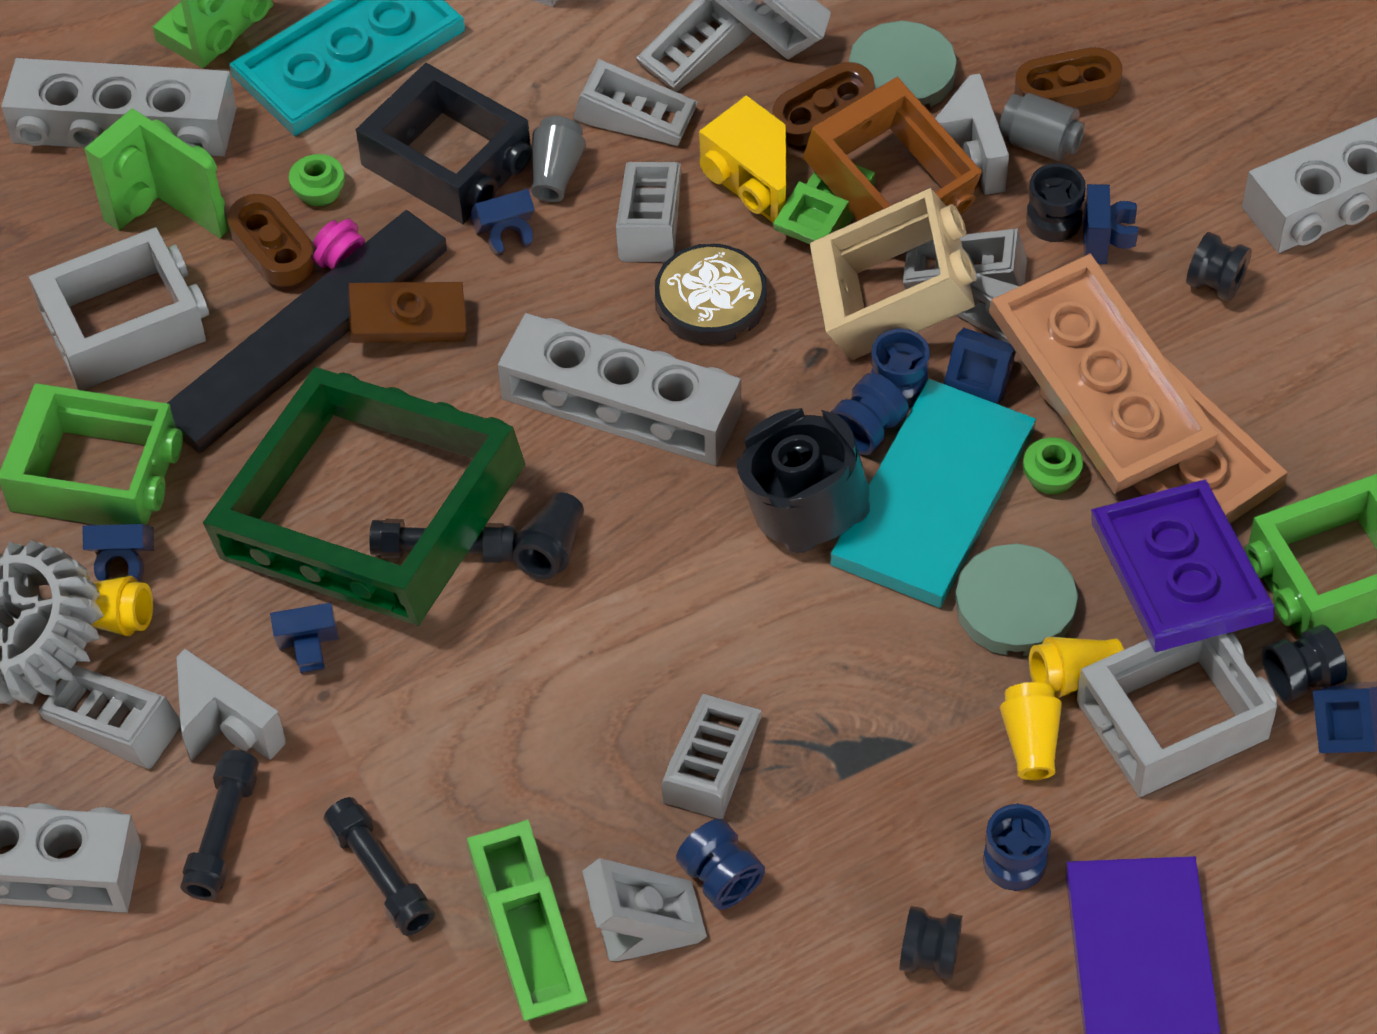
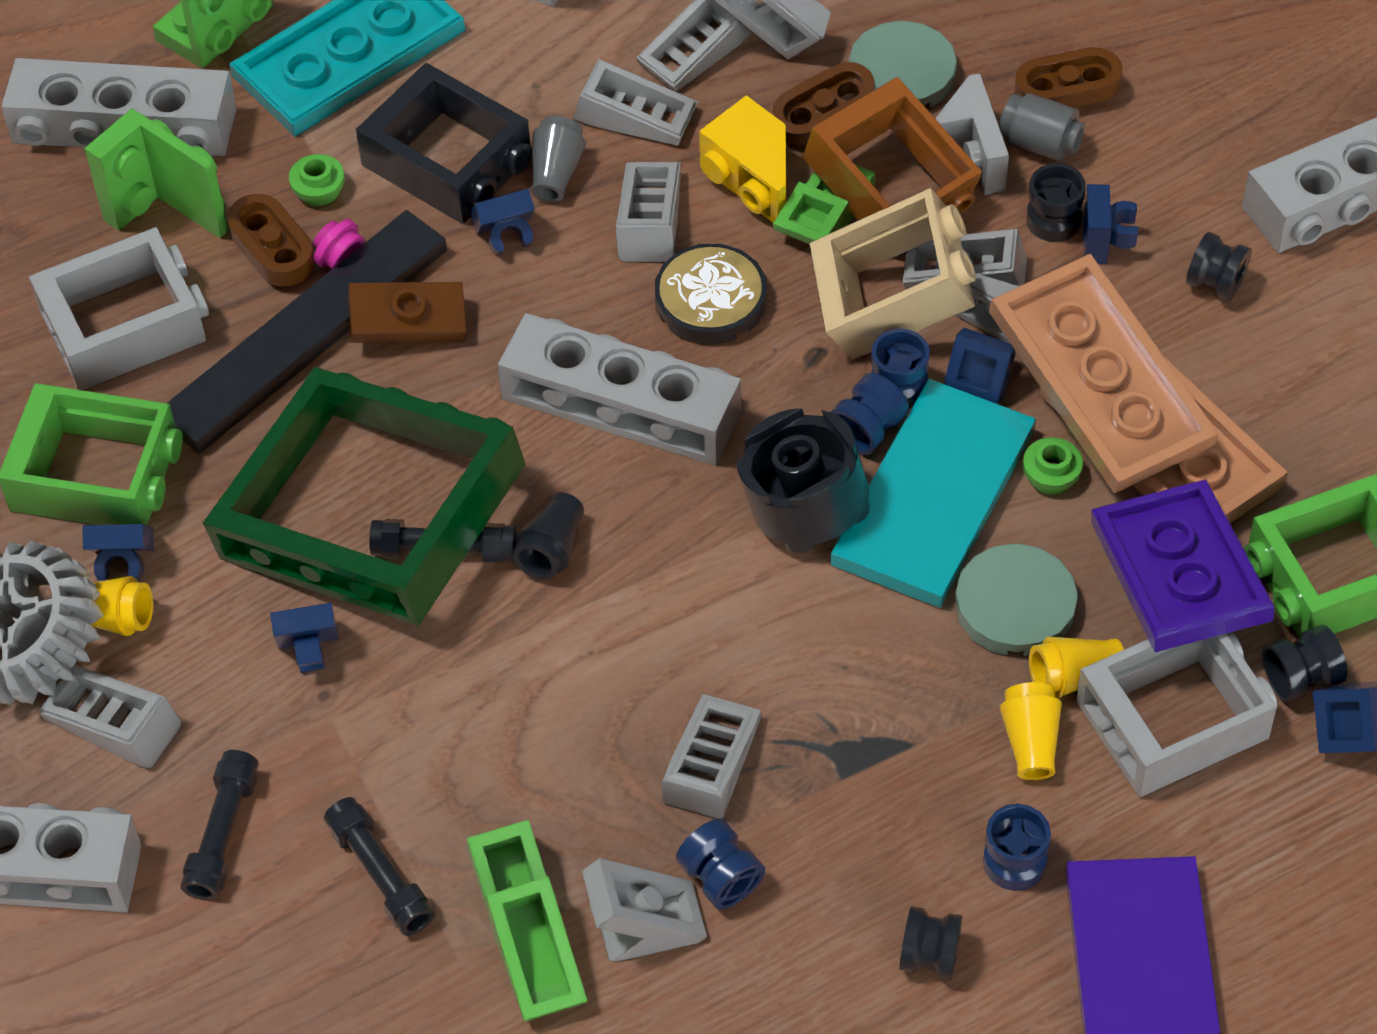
light grey slope [177,649,286,761] -> none

